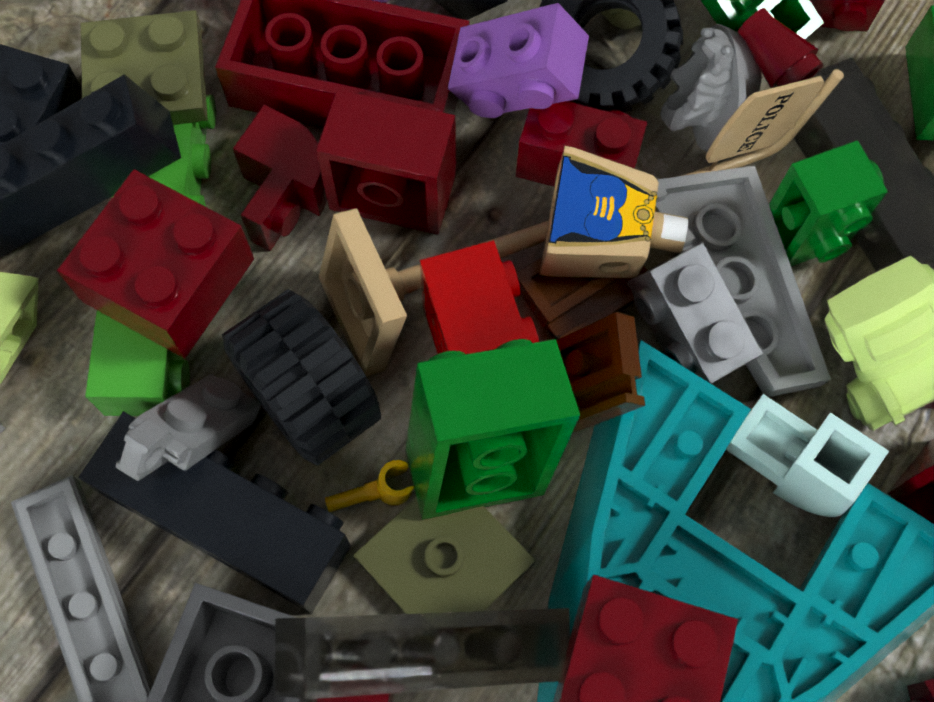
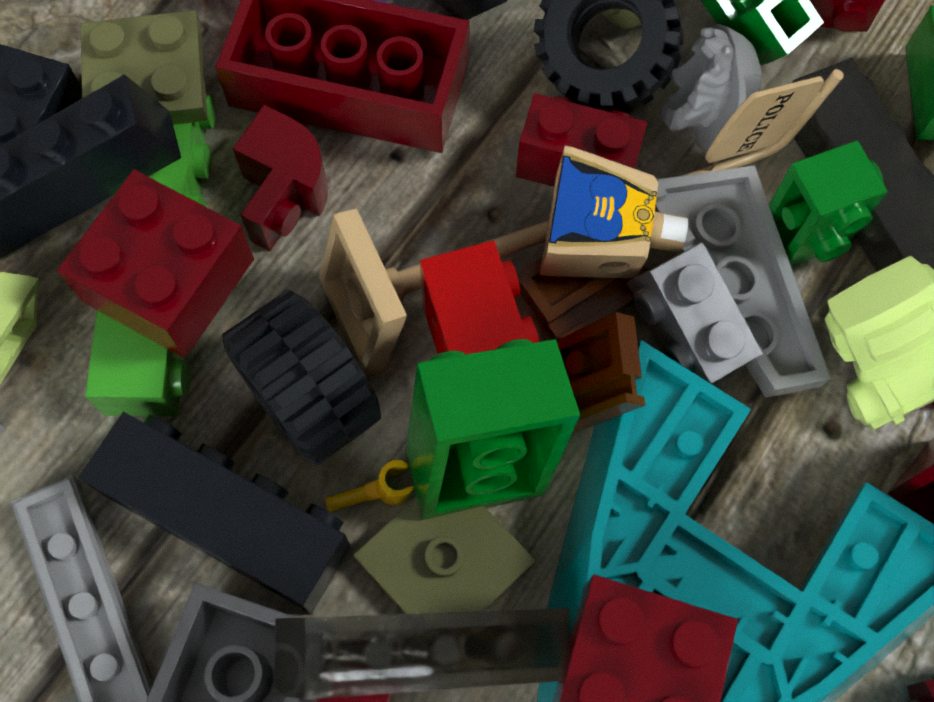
light grey hinge [115,374,261,481] -> none
dark red brick [316,89,456,235] -> none
medium lavender brick [448,3,589,118] -> none
light aqua brick [726,394,889,517] -> none
dark red cone [738,8,823,88] -> none

